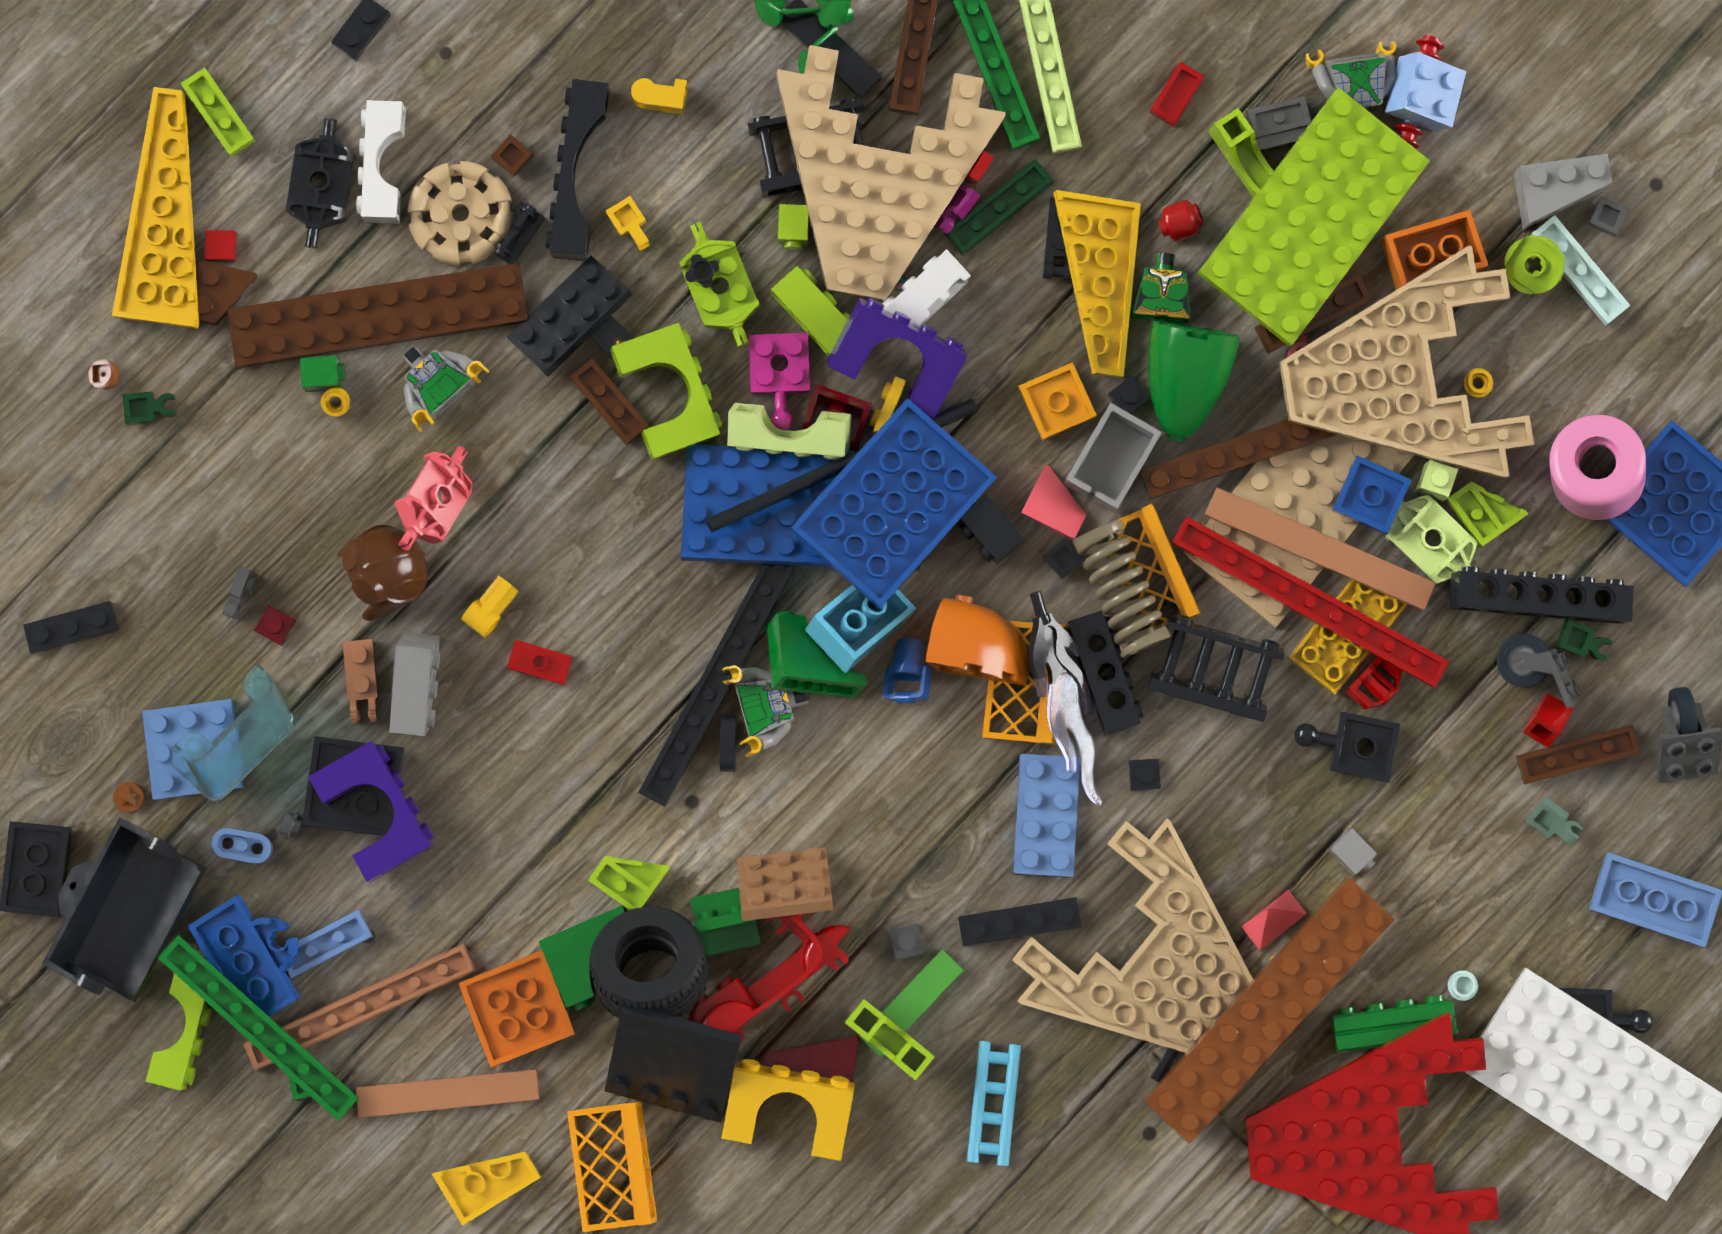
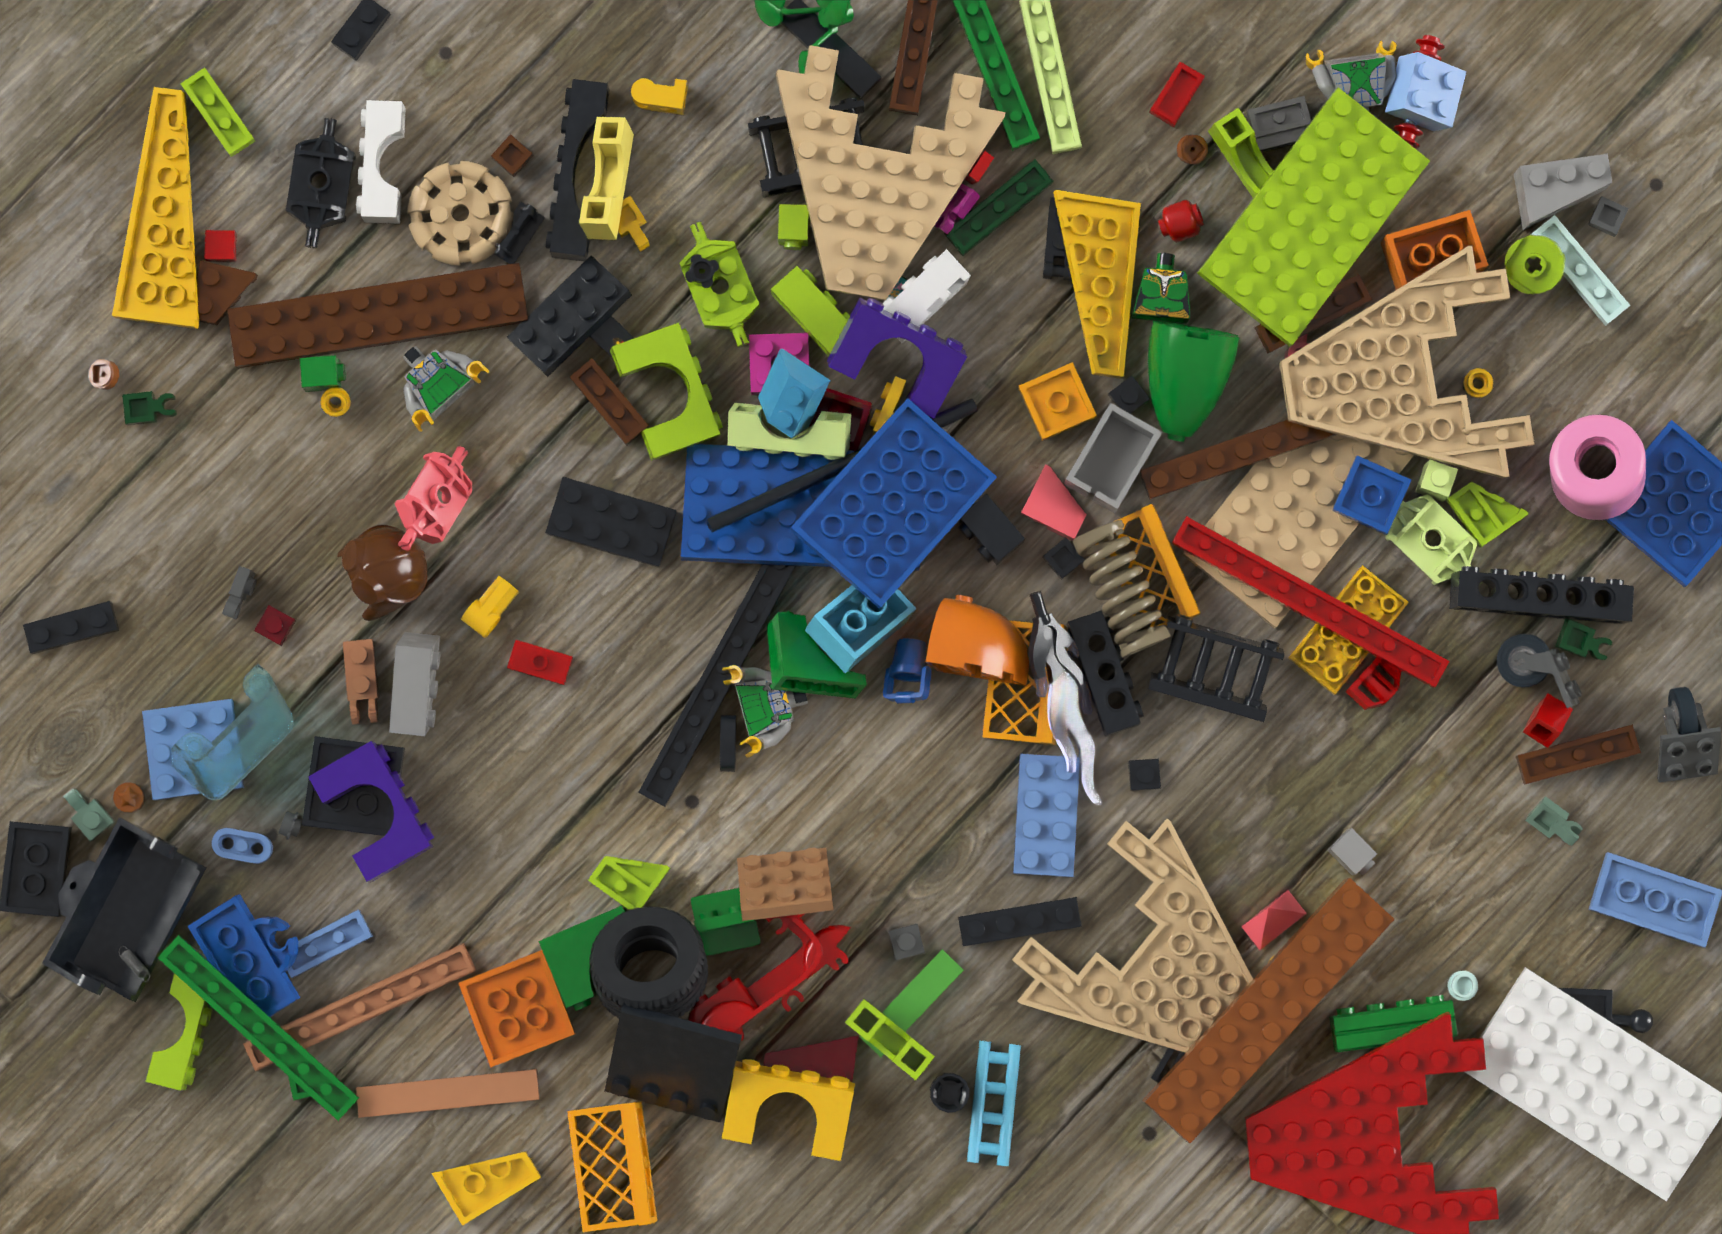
nougat tile [1204,487,1436,611] -> none
black plate [1294,712,1401,783] -> none
none -> sand green plate [63,789,115,841]
none -> light grey piece [119,946,150,982]
none -> black plate [545,477,677,568]
none -> light yellow arch [579,117,634,240]
none -> dark azure slope [758,349,830,438]
none -> black wheel [929,1073,969,1113]
none -> dark orange tile [1177,134,1208,164]

